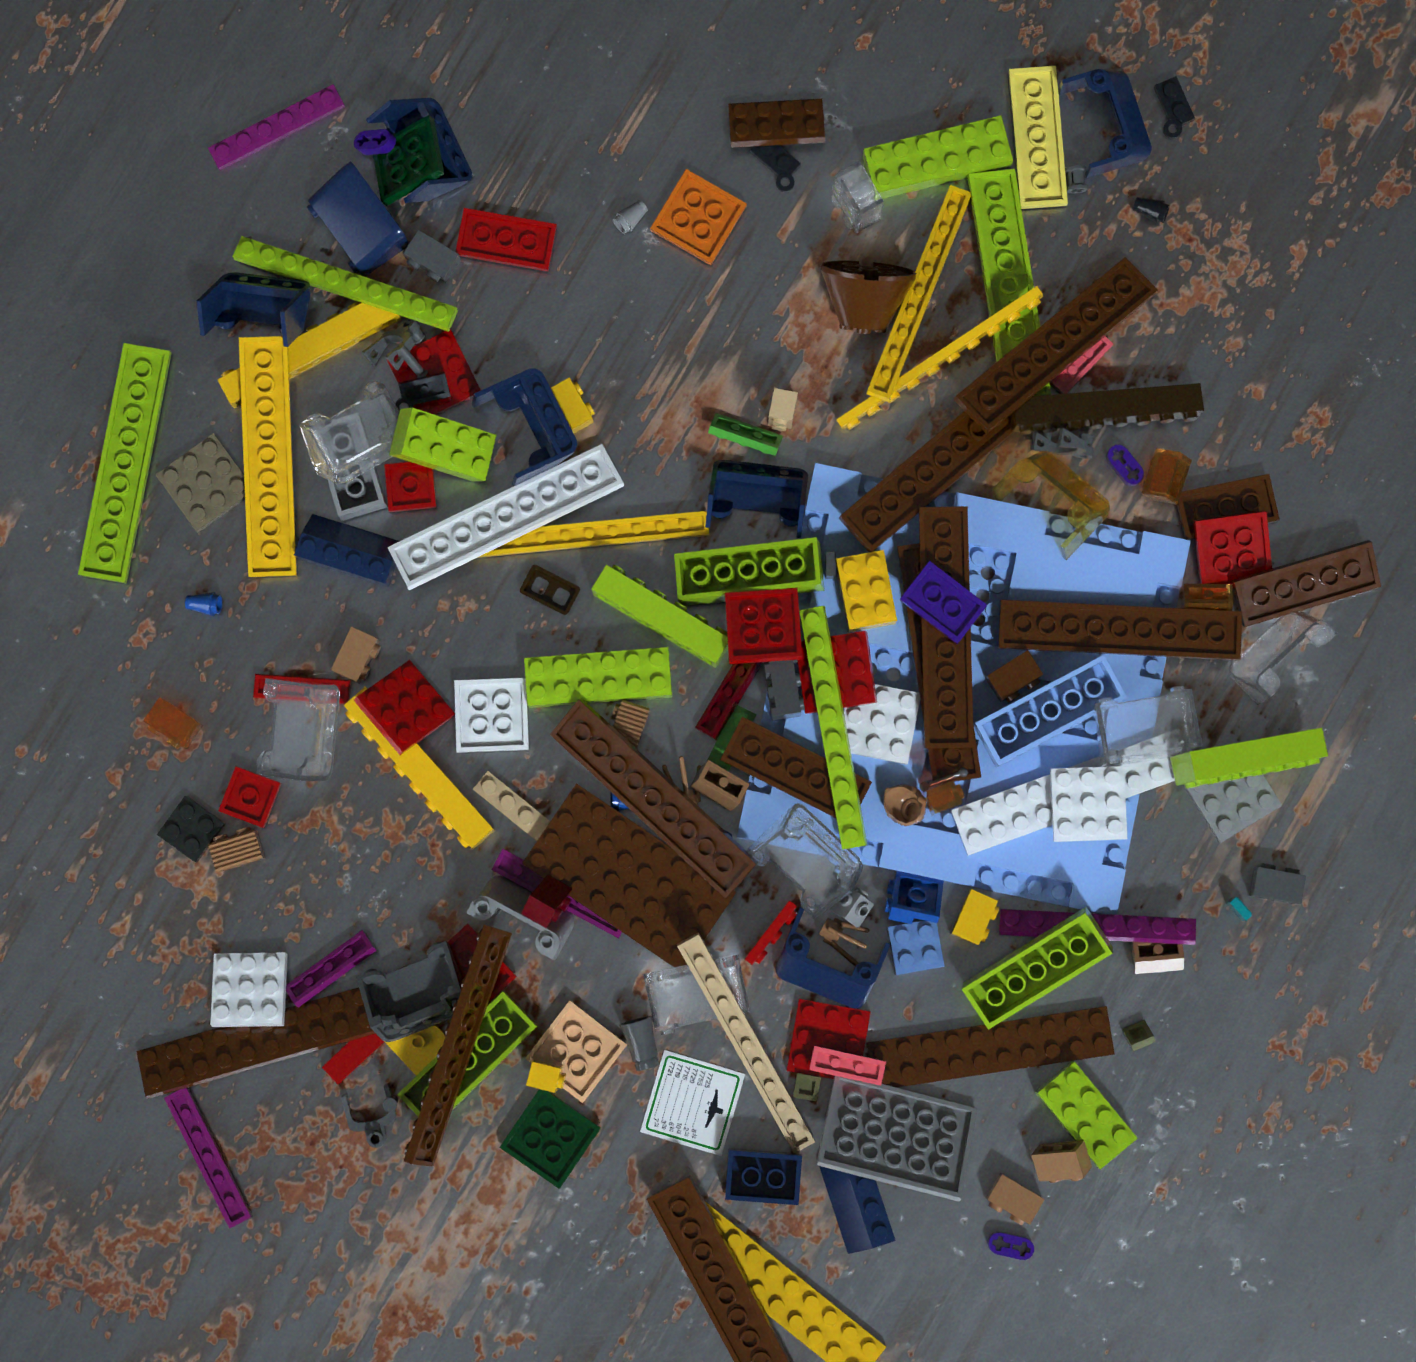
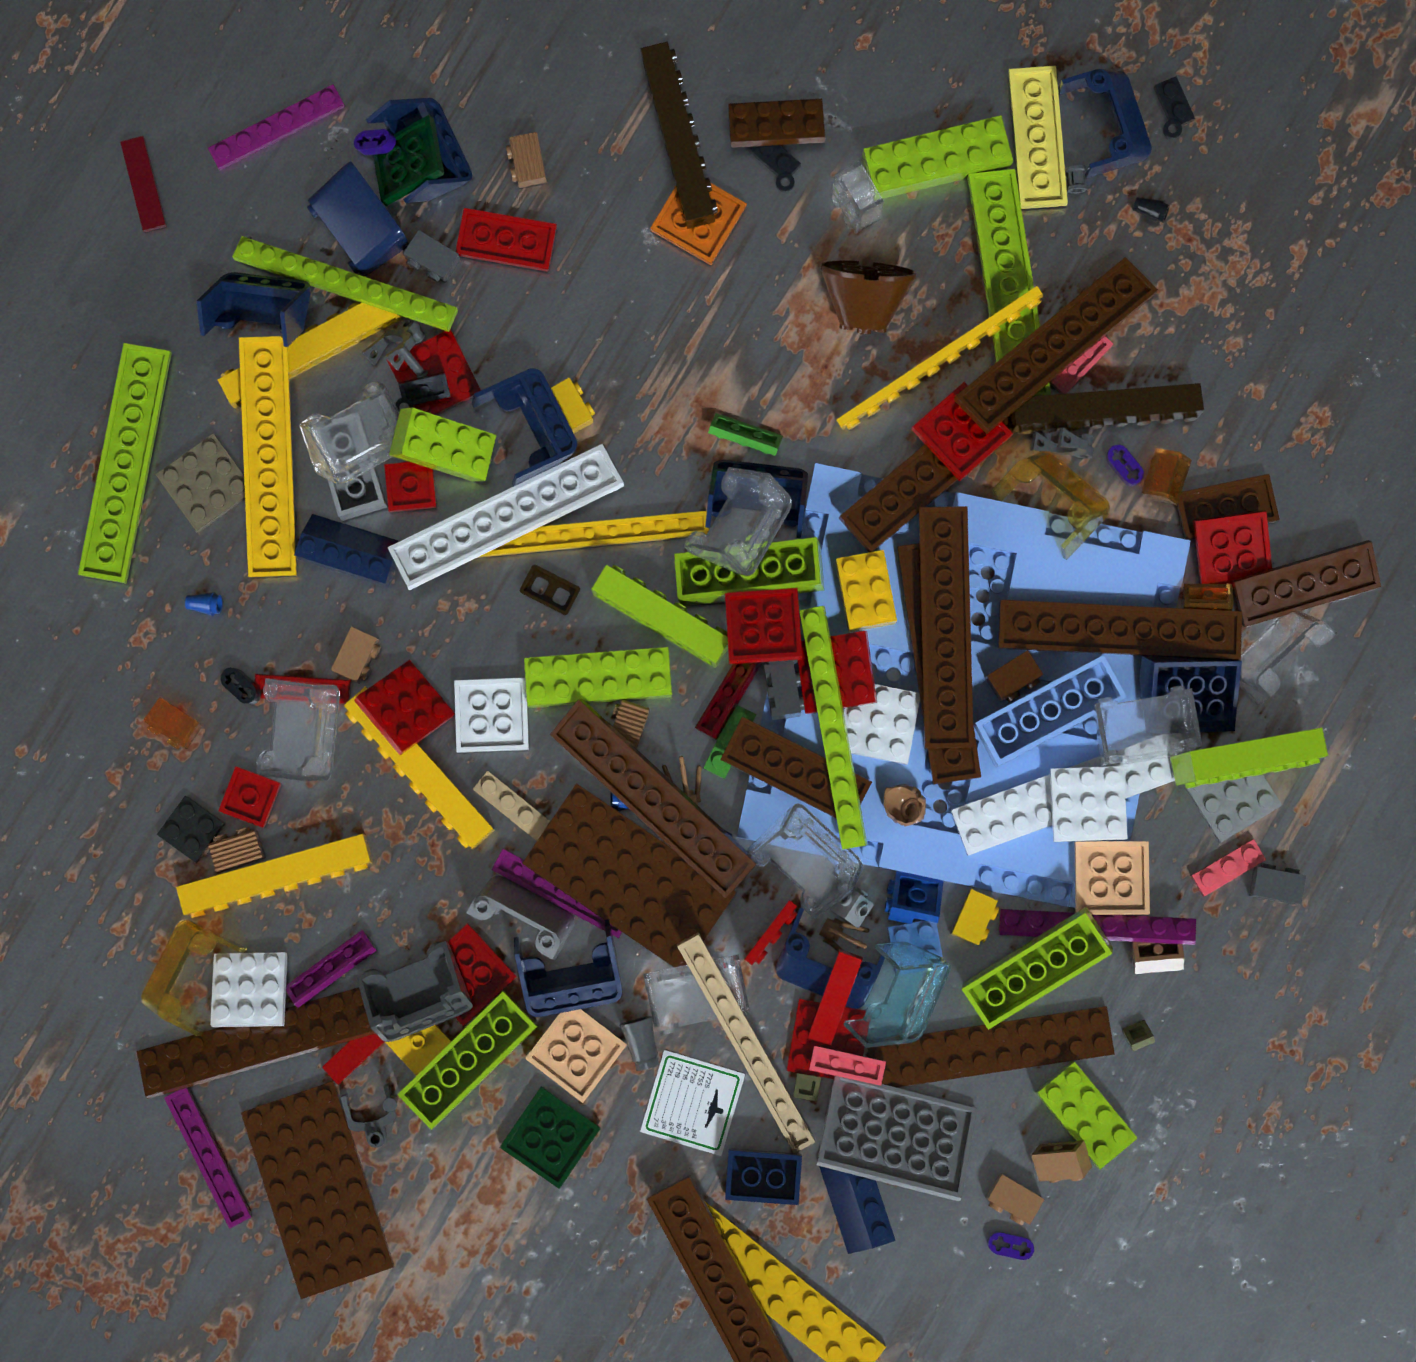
reddish brown plate [404,924,512,1167] -> none
dark red brick [521,875,572,928] -> none
yellow brick [526,1060,566,1093] -> none
light grey cone [613,200,648,234] -> none
medium nougat brick [690,760,749,811] -> none
tan brick [768,388,798,431] -> none
dark grey tile [825,552,836,579] -> none
yellow plate [867,185,971,402] -> none
dark purple plate [900,561,987,644] -> none
dark grey hinge [919,768,968,792] -> none
clear orange brick [923,780,965,816] -> none
teal tile [1226,897,1252,921] -> none
none -> dark red tile [120,136,167,233]
none -> clear yellow windscreen [141,920,247,1036]
none -> yellow brick [176,834,373,919]
none -> black beam [220,667,261,705]
none -> reddish brown plate [241,1081,395,1299]
none -> medium nougat brick [506,132,547,188]
none -> dark blue windscreen [514,919,622,1017]
none -> dark brown brick [640,41,718,229]
none -> clear windscreen [684,467,792,576]
none -> red tile [808,949,863,1046]
none -> clear light blue windscreen [843,942,951,1048]
none -> red plate [911,381,1013,481]
none -> light nougat plate [1074,841,1150,915]
none -> dark blue slope [1140,656,1242,733]
none -> coral plate [1191,839,1266,897]

